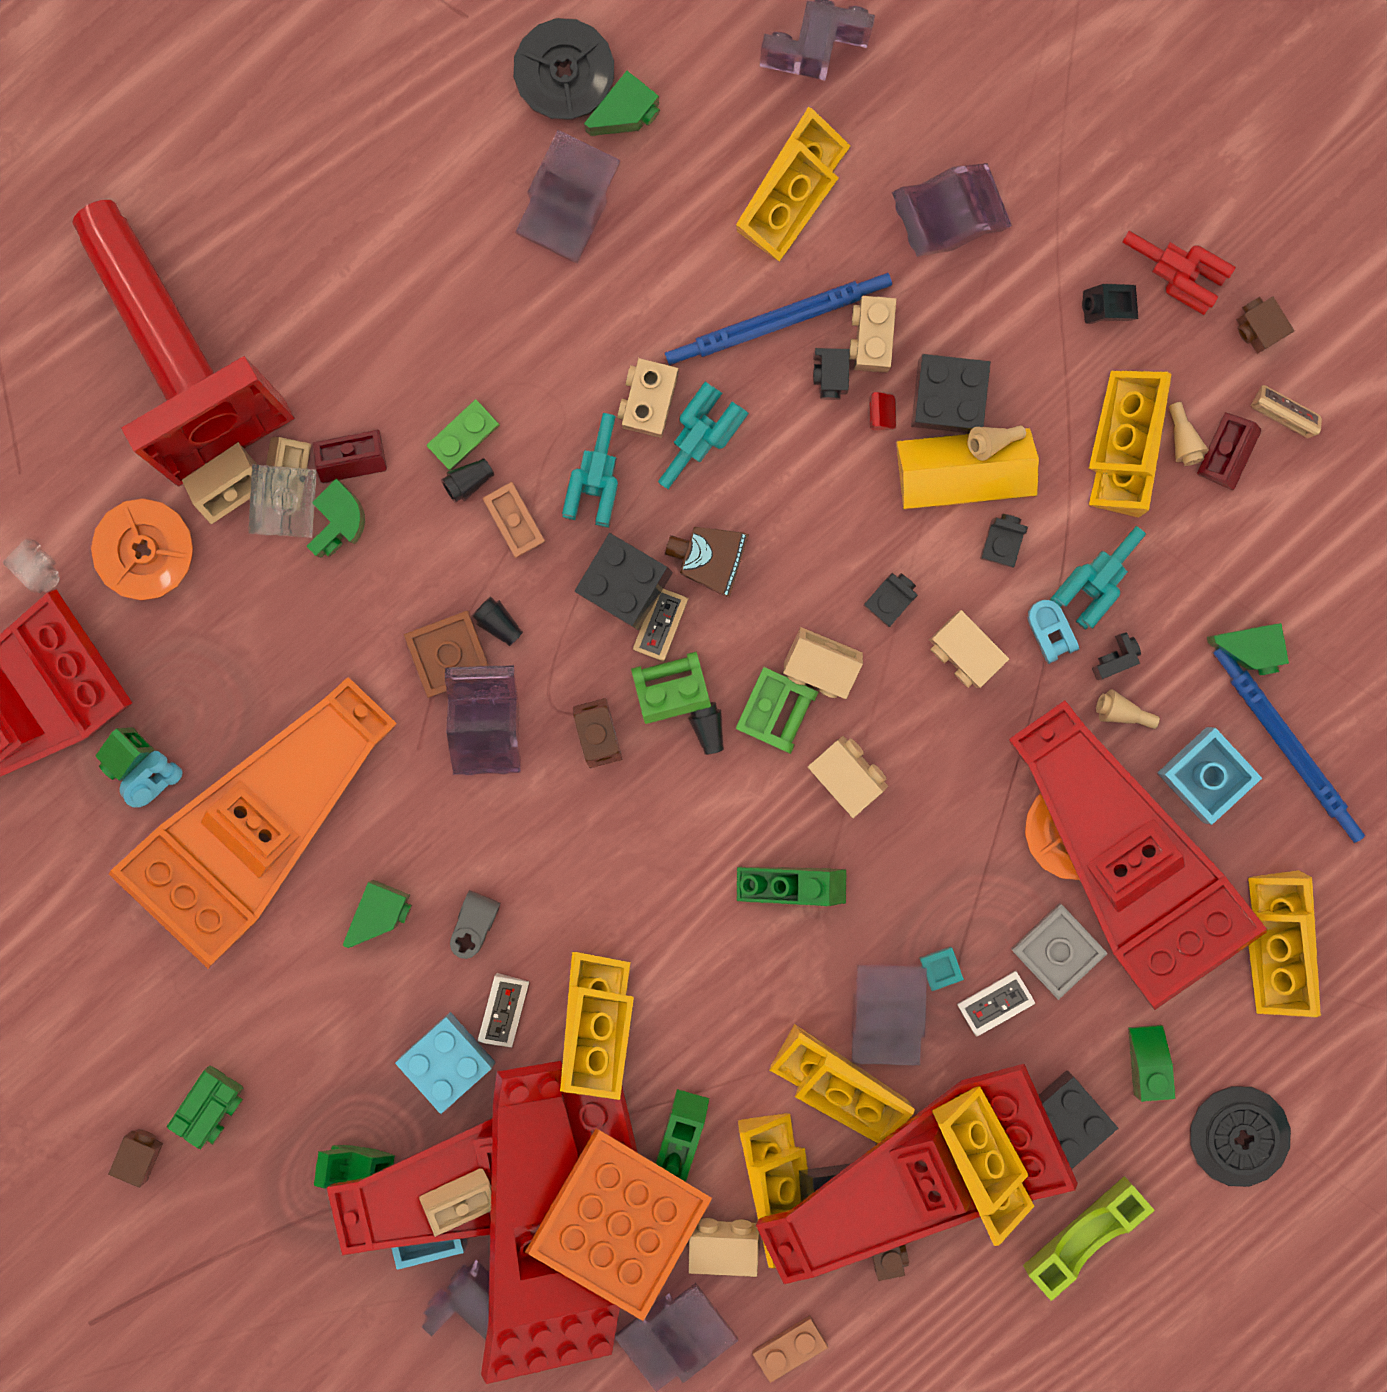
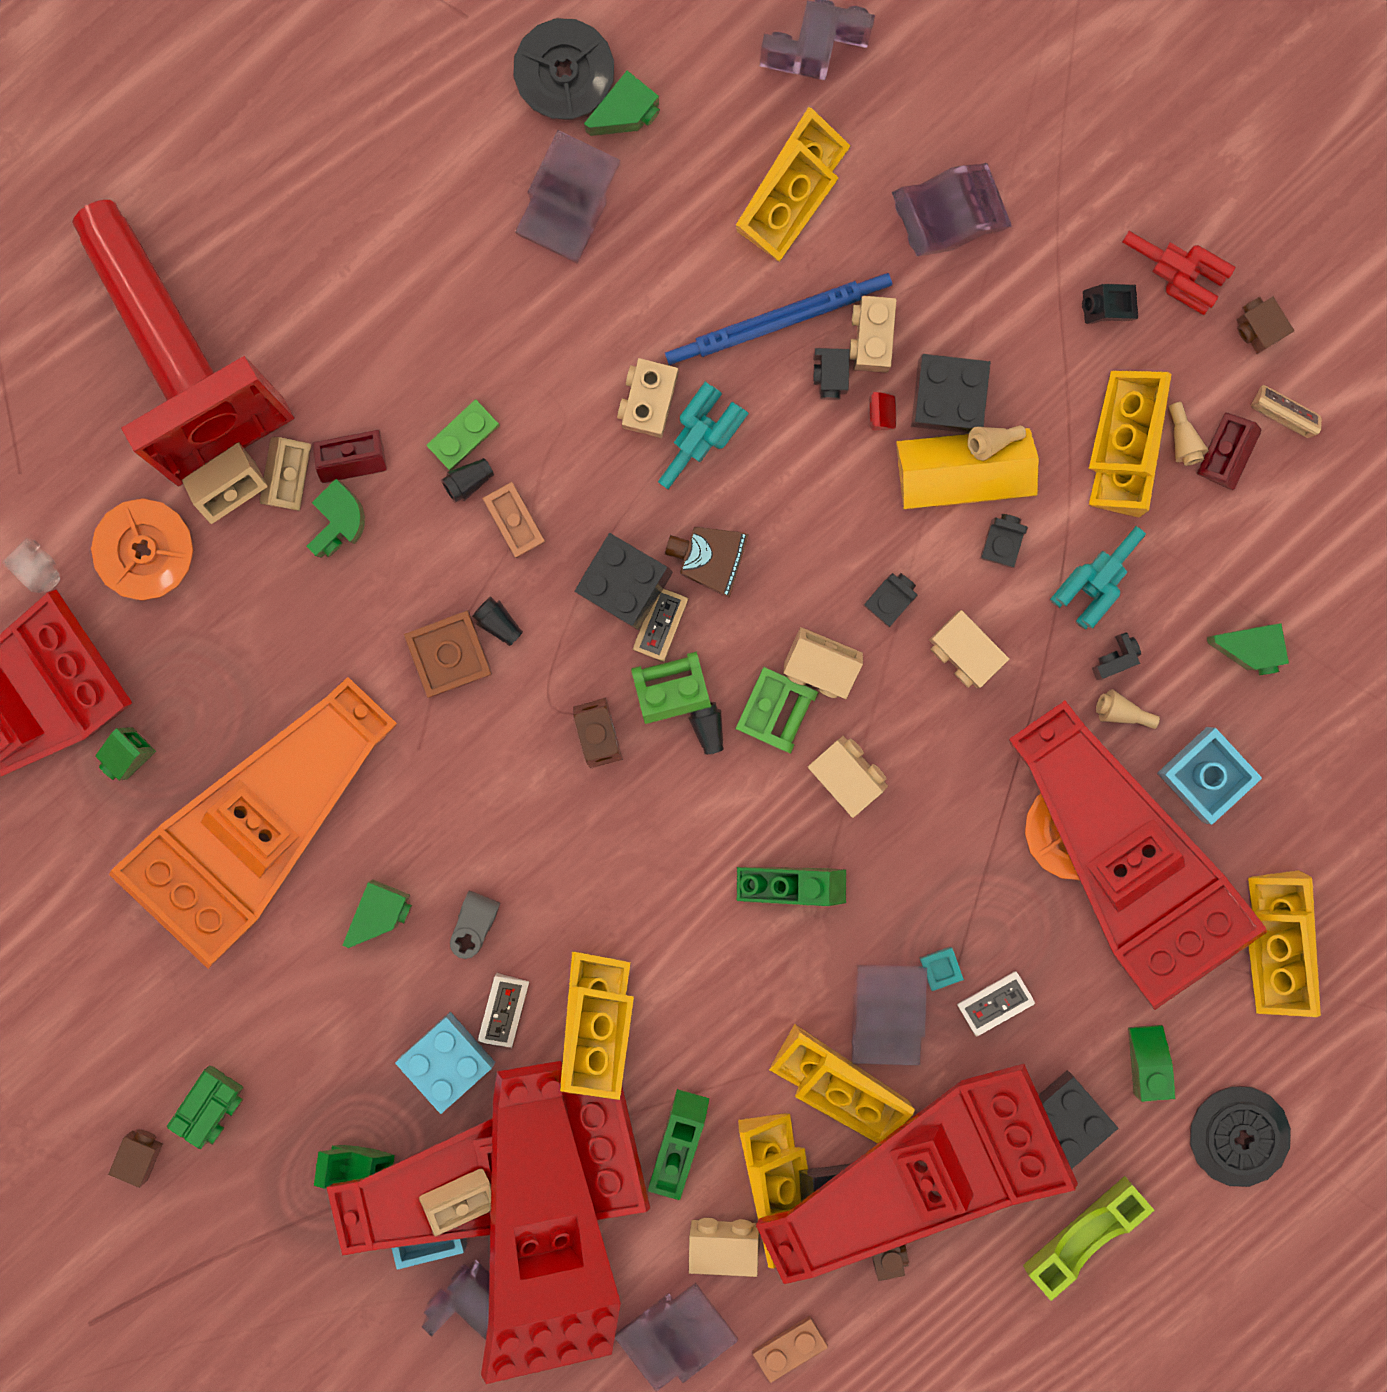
medium azure plate [119,751,183,807] -> none
clear tile [248,464,316,538] -> none
clear purple bracket [445,665,521,775] -> none
orange plate [525,1129,712,1321] -> none
teal plant [562,413,618,528] -> none
yellow slope [932,1086,1034,1246] -> none
light grey tile [1011,903,1108,1000] -> none
medium azure plate [1027,600,1080,664] -> none
blue axle [1212,648,1365,843] -> none

